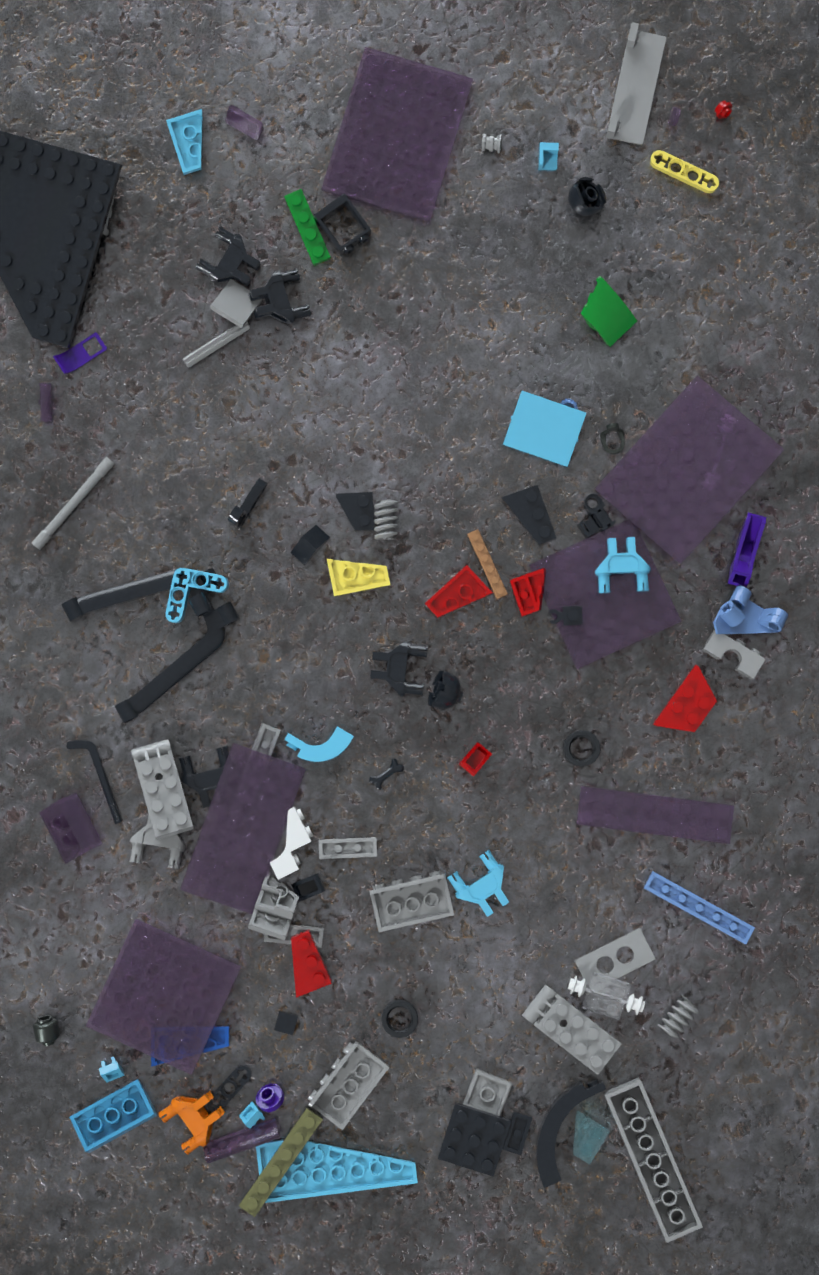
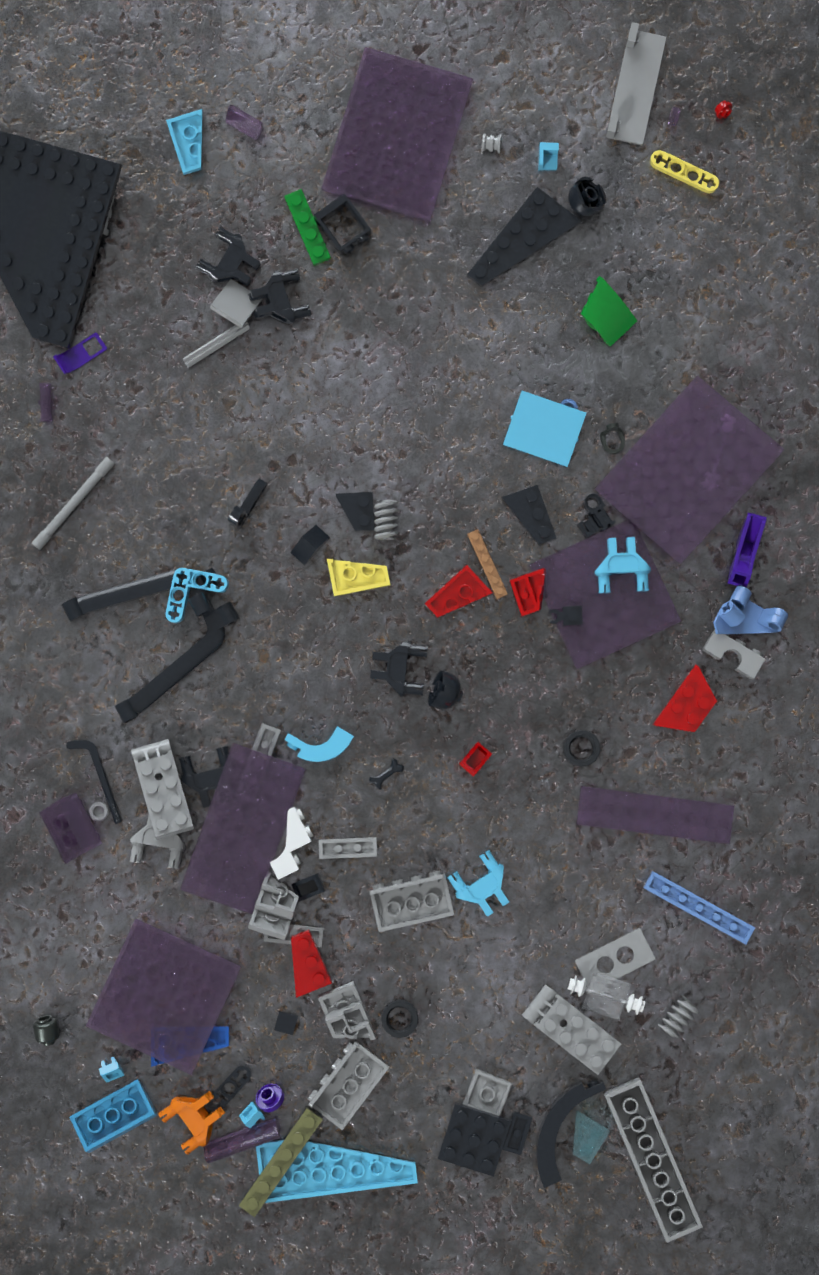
none -> light grey tile [89,802,109,821]
none -> light grey slope [318,981,376,1040]
none -> black wing [467,187,582,287]

